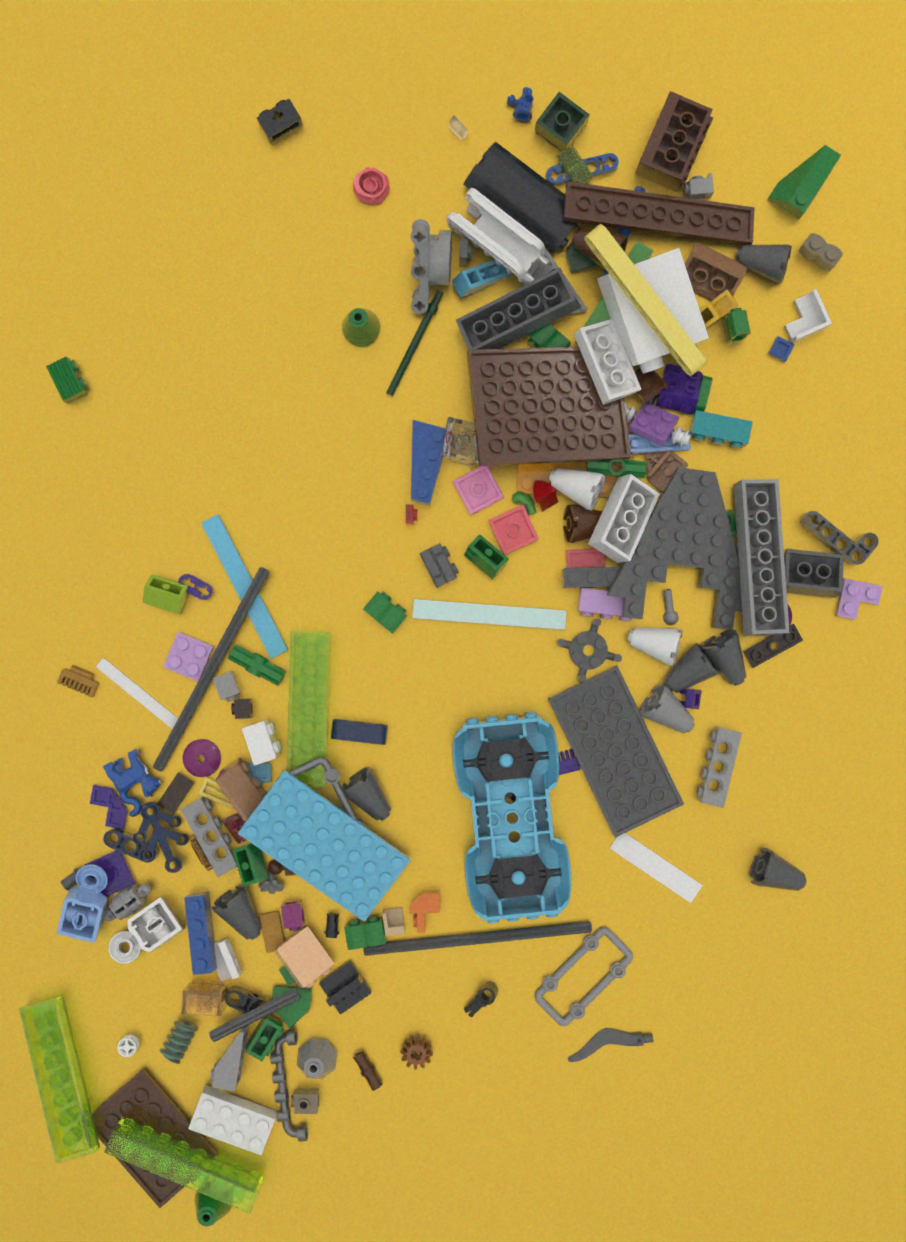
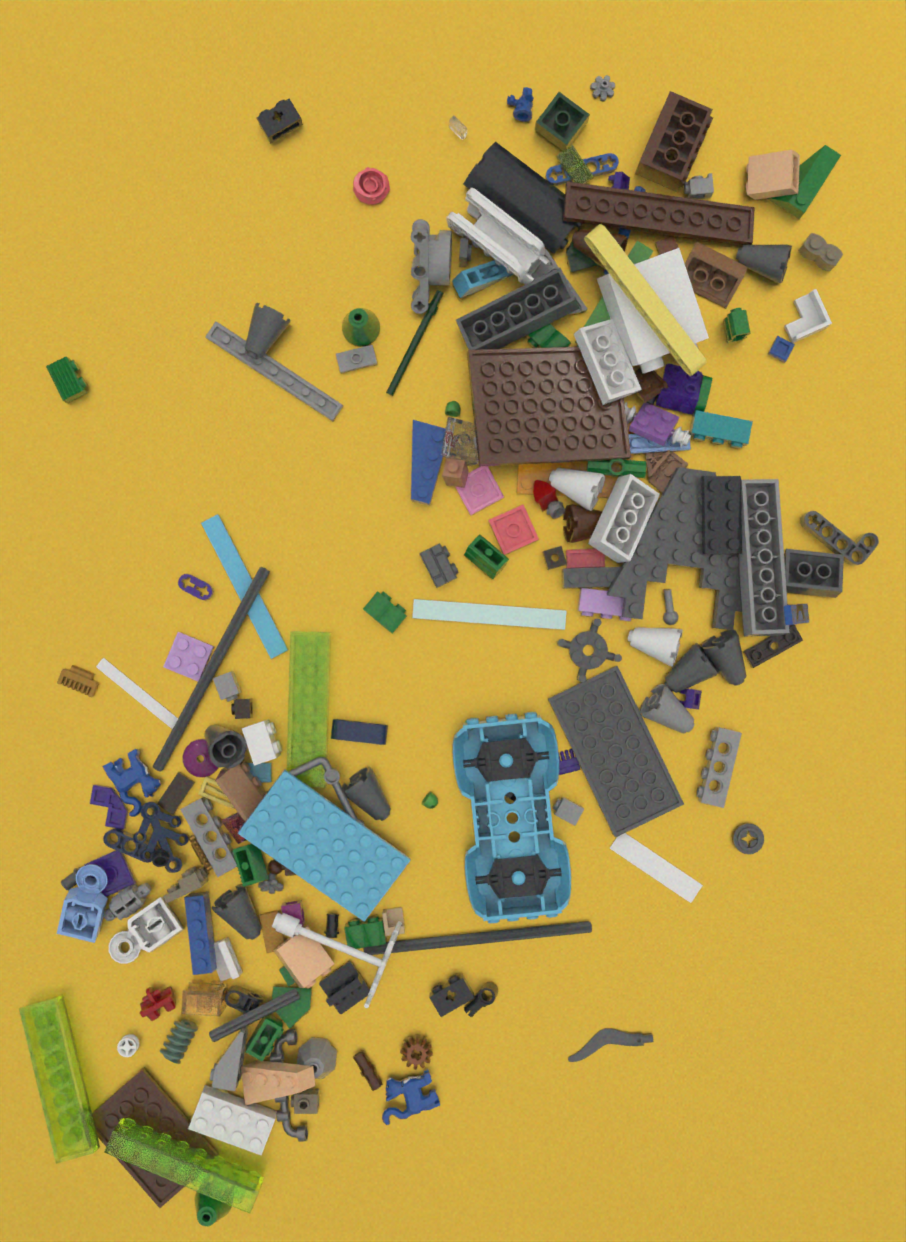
lime brick [142,574,188,615] -> none
green piece [227,644,286,686] -> none
clear red plate [406,504,418,525] -> none
orange brick [409,890,440,933] -> none
bright green arm [512,491,537,515] -> none
light grey bar [535,927,633,1026] -> none
yellow brick [700,289,739,329] -> none
dark grey cone [750,848,806,891] -> none
lavender plate [836,578,883,620] -> none
none -> red hips [140,987,176,1021]
none -> black plate [150,849,170,867]
none -> dark tan plate [163,866,209,903]
none -> dark grey cone [204,725,247,769]
none -> light grey tile [205,321,343,421]
none -> light nougat wedge [241,1060,315,1105]
none -> dark grey cone [245,303,291,360]
none -> white piece [272,913,402,1008]
none -> light grey plate [336,345,377,373]
none -> blue animal [382,1068,440,1125]
none -> bright green hinge [422,792,438,809]
none -> black brick [429,974,474,1017]
none -> nougat brick [442,458,469,488]
none -> bright green hinge [445,401,461,417]
none -> dark brown plate [542,546,567,570]
none -> light grey plate [546,501,565,519]
none -> light grey brick [553,796,584,826]
none -> light grey plant [590,75,615,101]
none -> dark purple tile [608,171,630,190]
none -> dark orange tile [655,235,678,255]
none -> black plate [701,476,742,554]
none -> dark grey gear [733,823,764,854]
none -> light nougat brick [746,150,800,200]
none -> tile [784,603,809,625]

